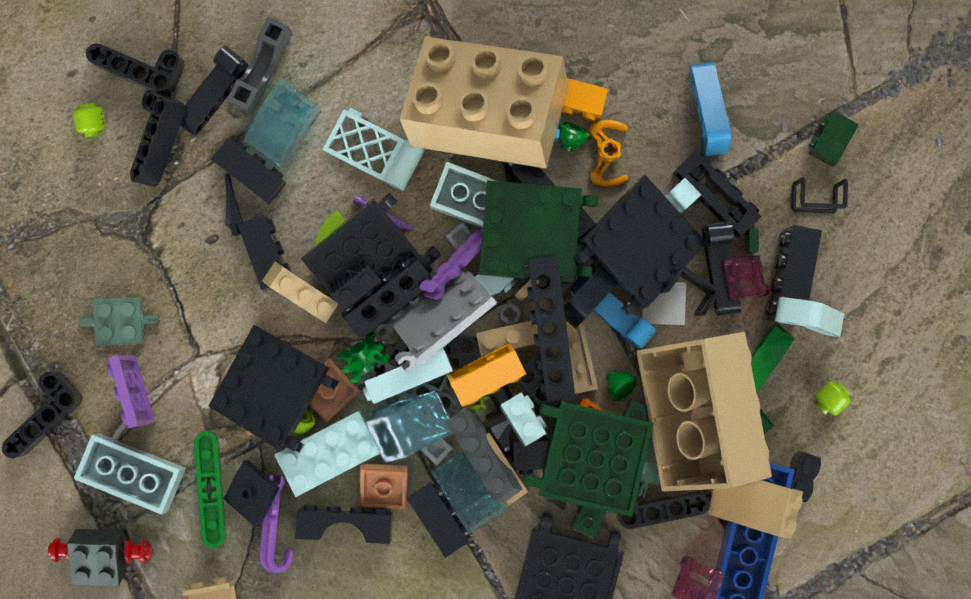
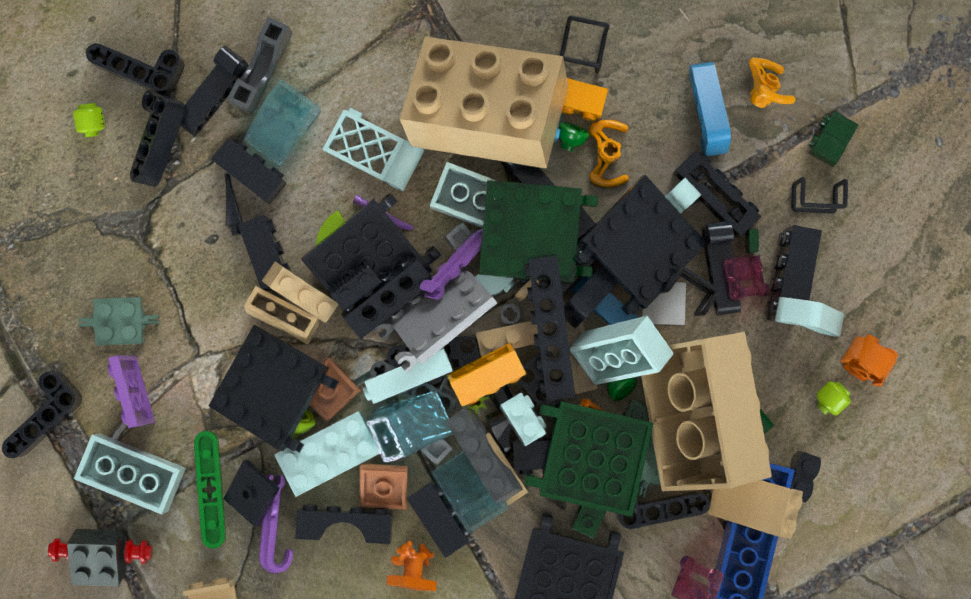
green pin [336,332,390,383] -> none
green beam [751,323,795,394] -> none
none -> tan brick [244,286,319,345]
none -> orange piece [387,540,437,591]
none -> black piece [560,16,610,74]
none -> light aqua brick [569,316,674,385]
none -> light orange piece [749,57,796,108]
none -> orange brick [840,334,898,387]

